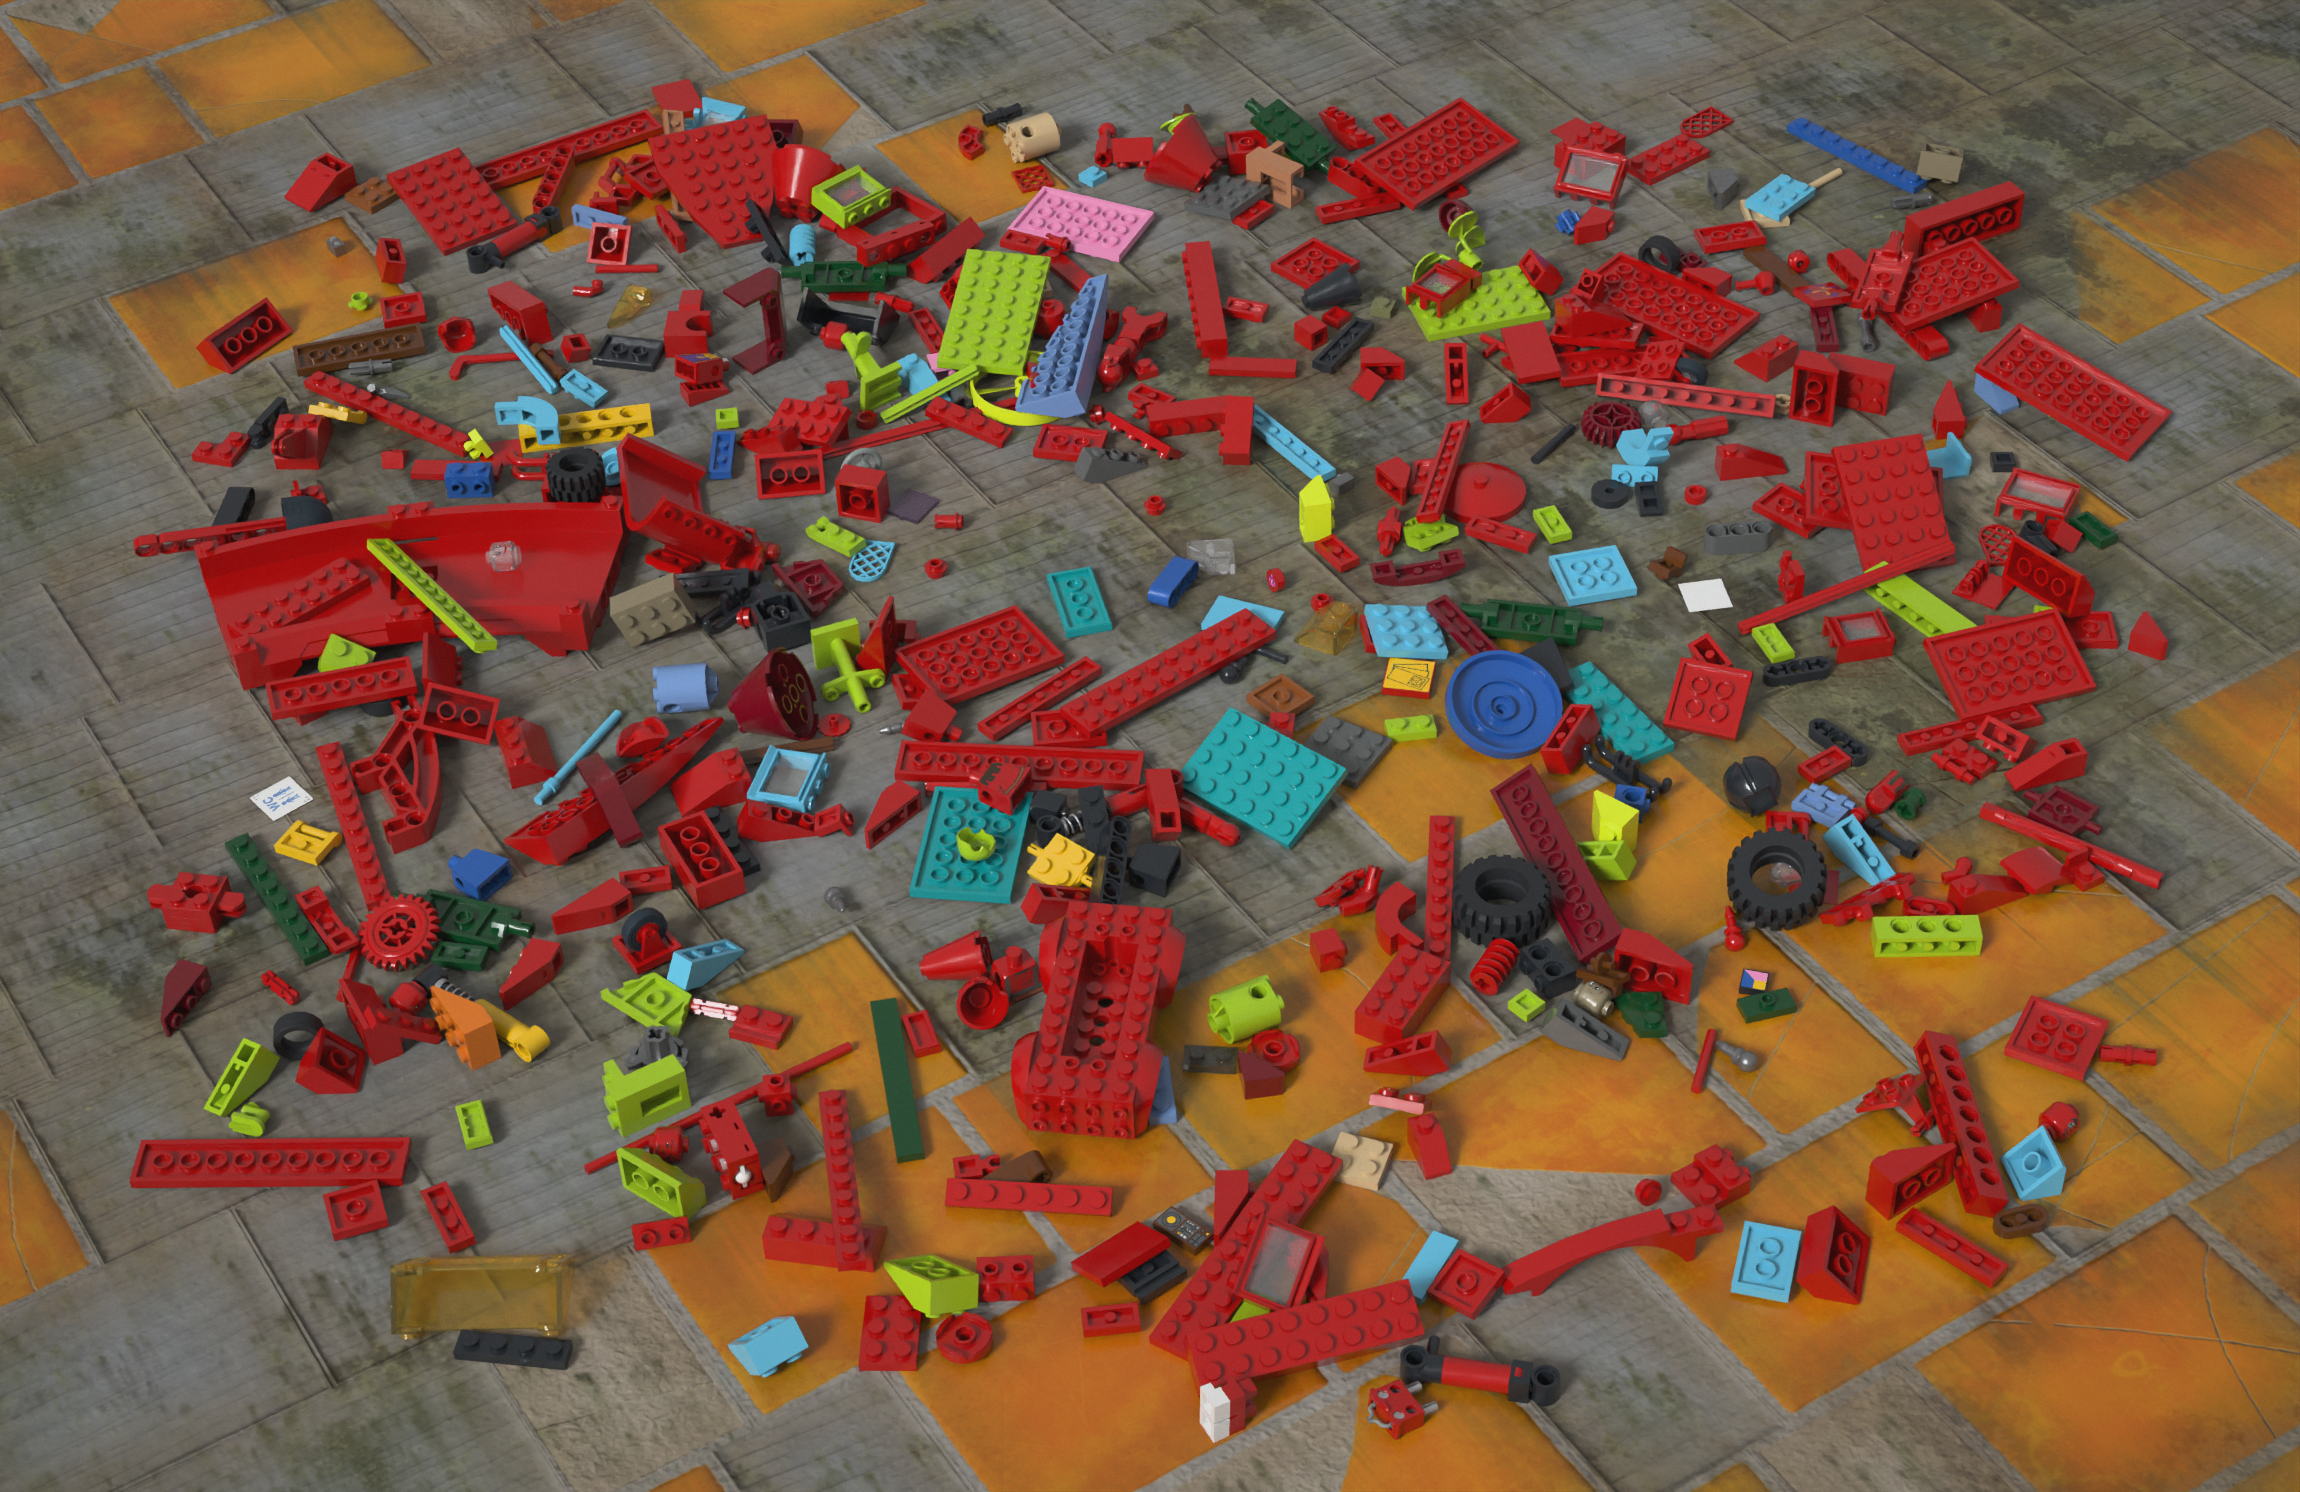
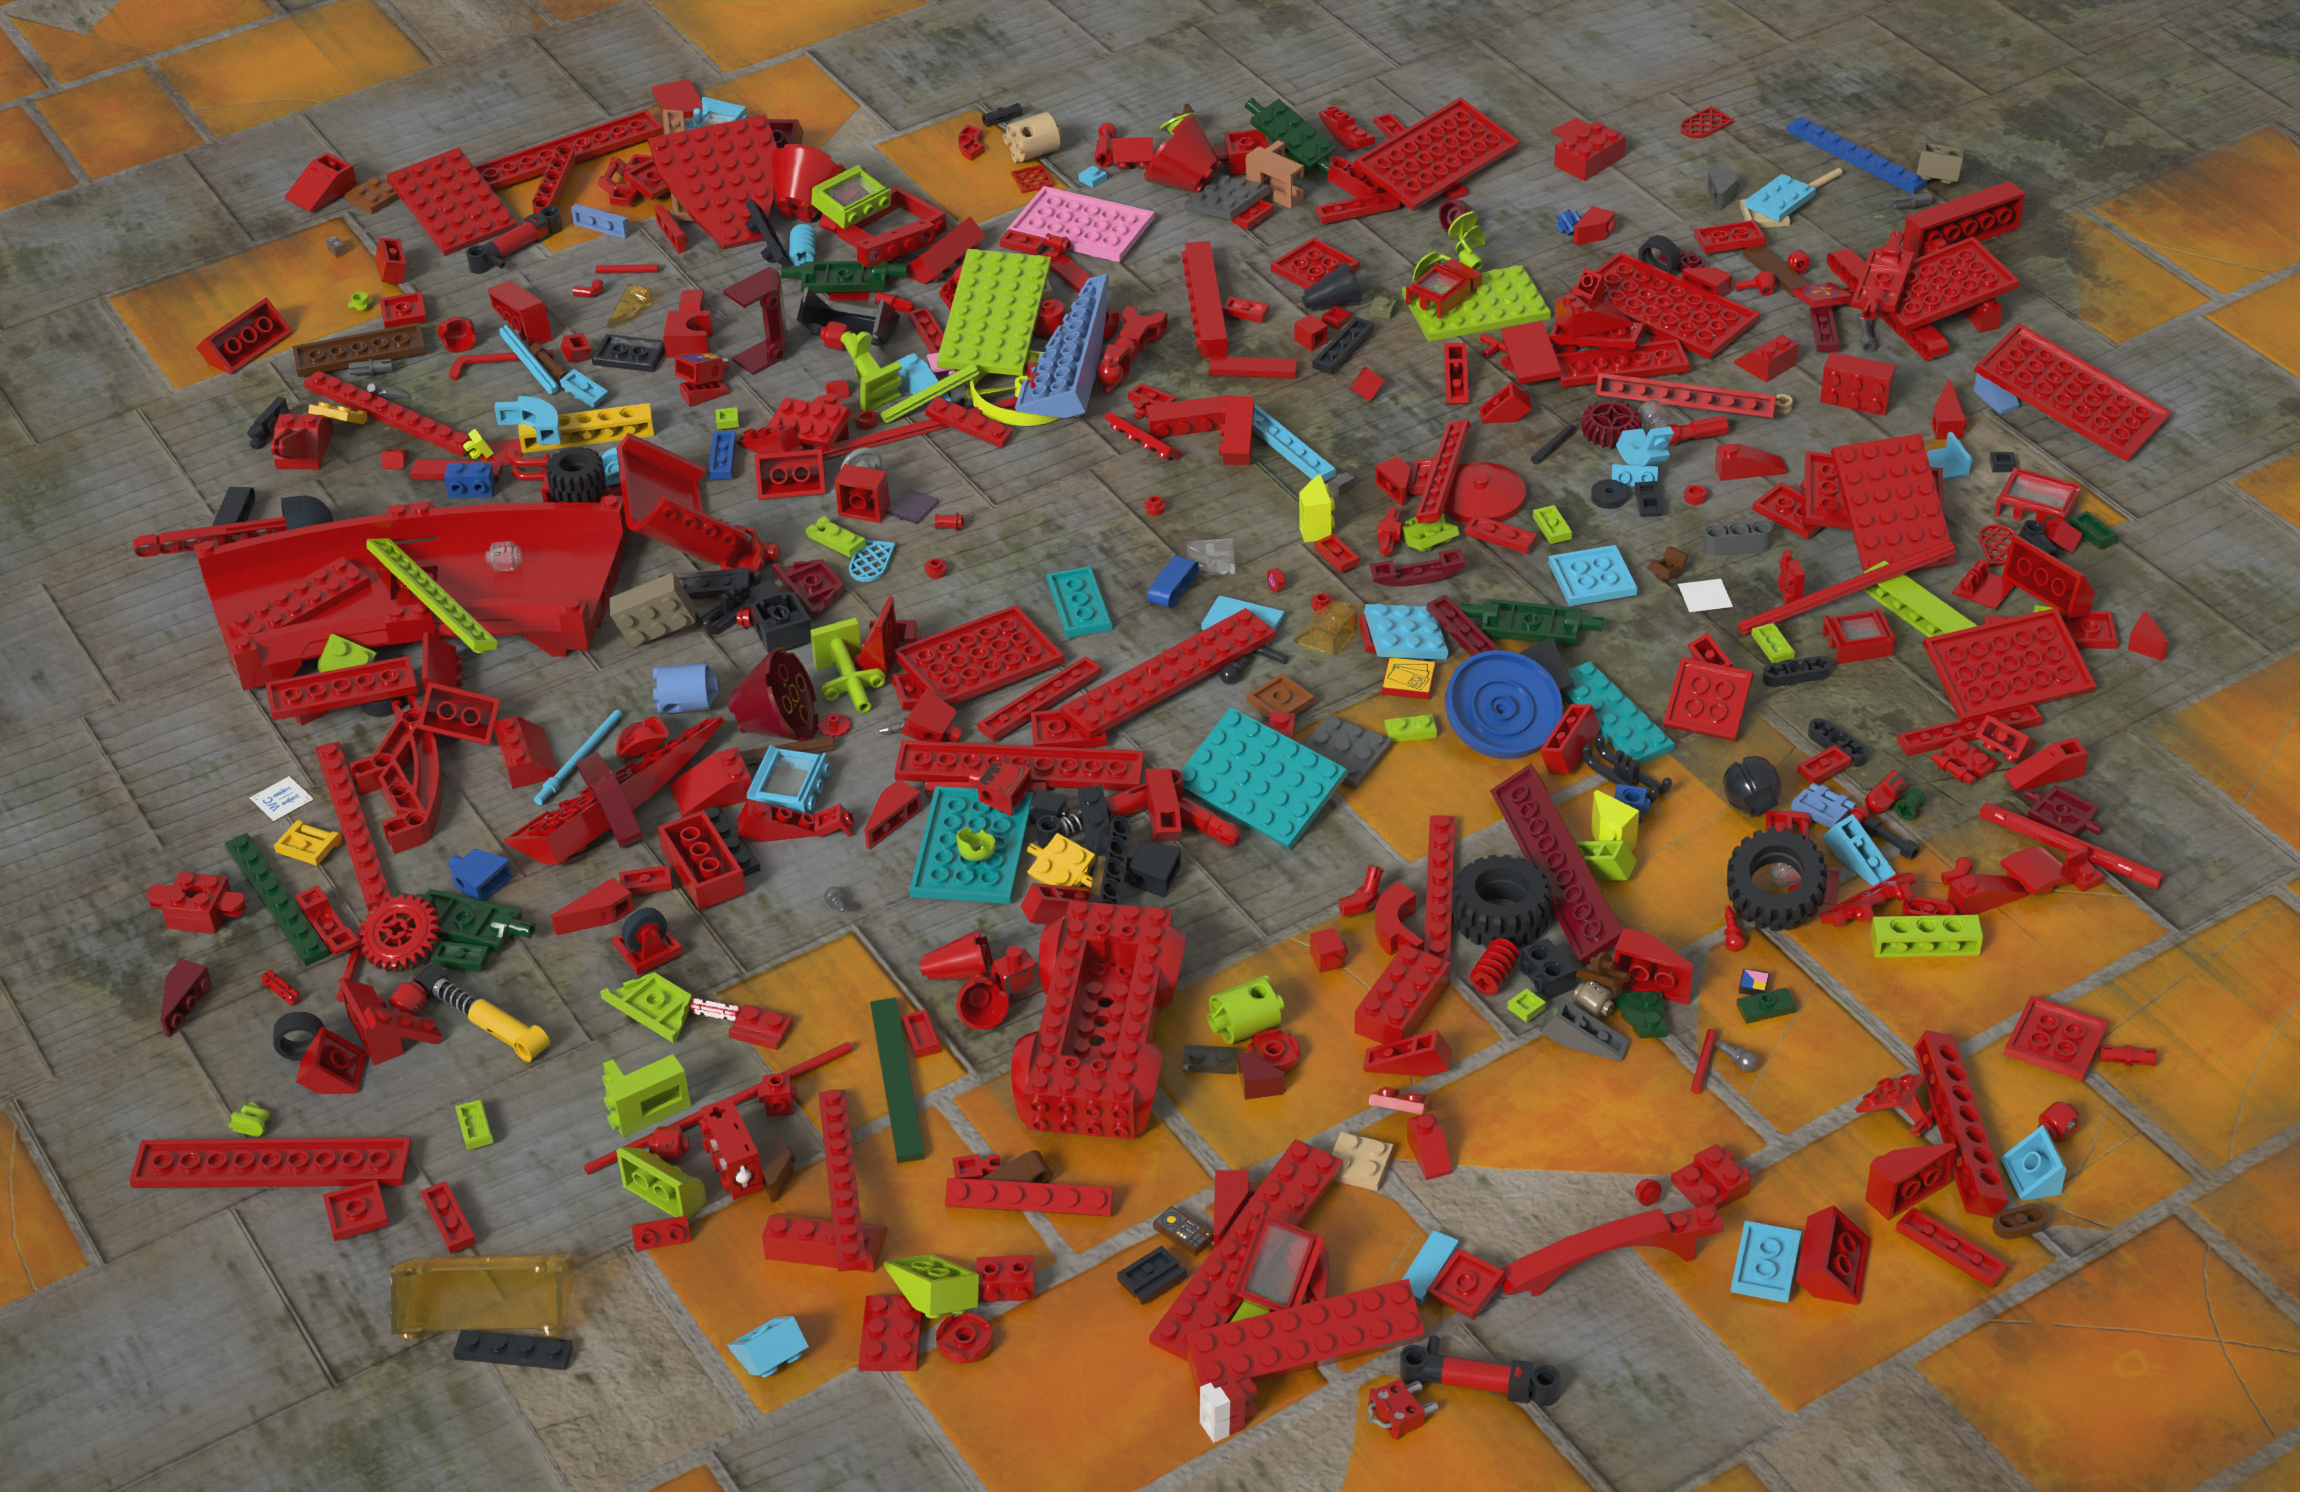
red plate [191,432,252,468] -> none
lime slope [203,1038,281,1118] -> none
red bracket [290,480,327,504] -> none
orange slope [430,986,501,1071] -> none
red slope [499,938,564,1011] -> none
red slope [586,222,633,265] -> none
red bracket [589,192,620,215] -> none
flat silver piece [624,1025,689,1073] -> none
red plate [645,545,702,574] -> none
medium azure slope [667,939,744,991] -> none
red plate [1033,423,1108,462] -> none
red tile [1071,1221,1171,1288] -> none
dark grey slope [1073,446,1147,483] -> none
red plate [1081,1302,1141,1338] -> none
red plate [1089,404,1106,425] -> none
red plate [1130,358,1159,382] -> none
medium blue plate [1149,1056,1177,1125] -> none
red plate [1314,867,1366,907] -> none
red slope [1360,347,1405,380] -> none
red slope [1518,248,1564,296] -> none
window [1553,144,1629,210] -> none
red plate [1627,133,1710,186] -> none
red plate [1635,342,1708,386] -> none
red slope [1788,350,1839,427] -> none

